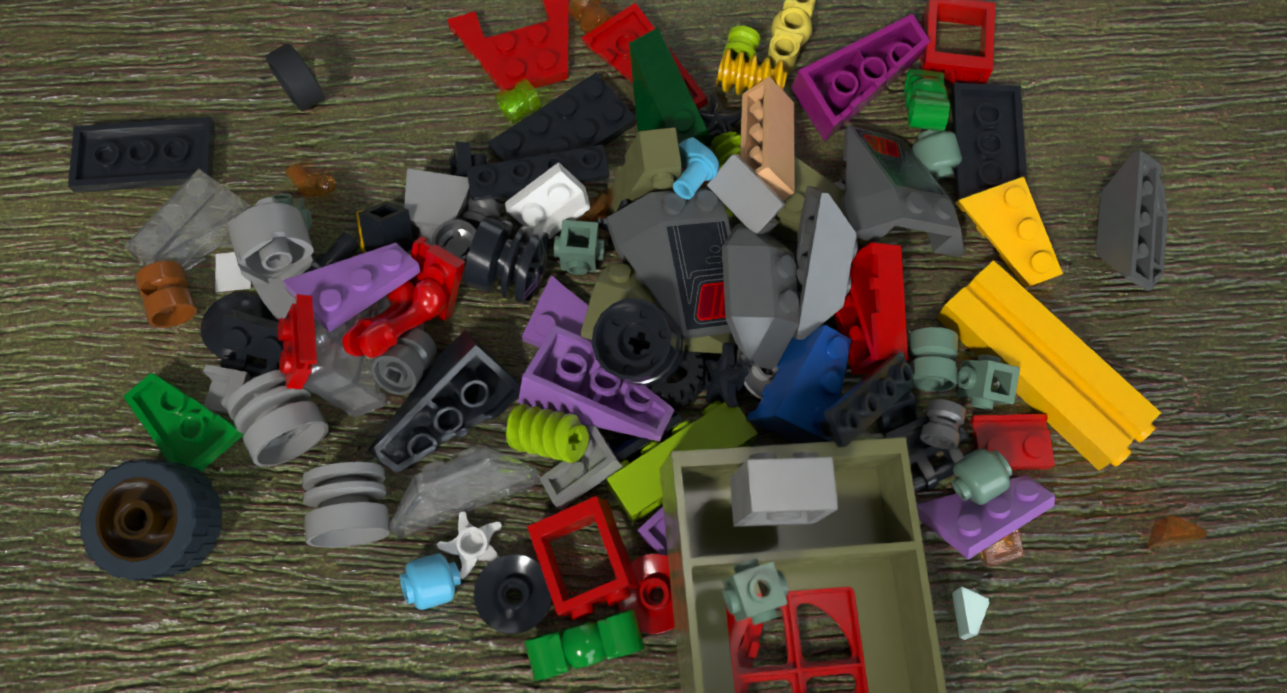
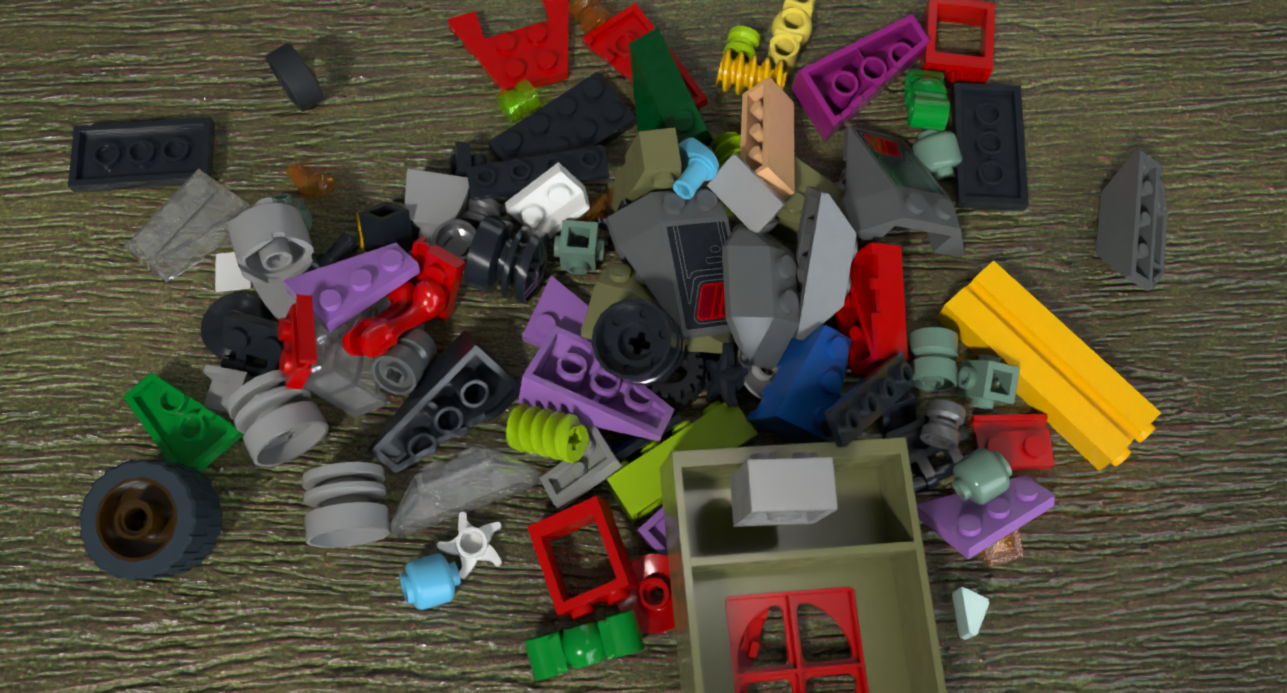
dark orange wheel [135,261,197,328] -> none
black dish [474,554,552,634] -> none
black animal [699,94,742,139] -> none
sand green brick [722,558,789,625] -> none
yellow wing [955,177,1063,288] -> none
clear orange slope [1147,515,1207,548] -> none

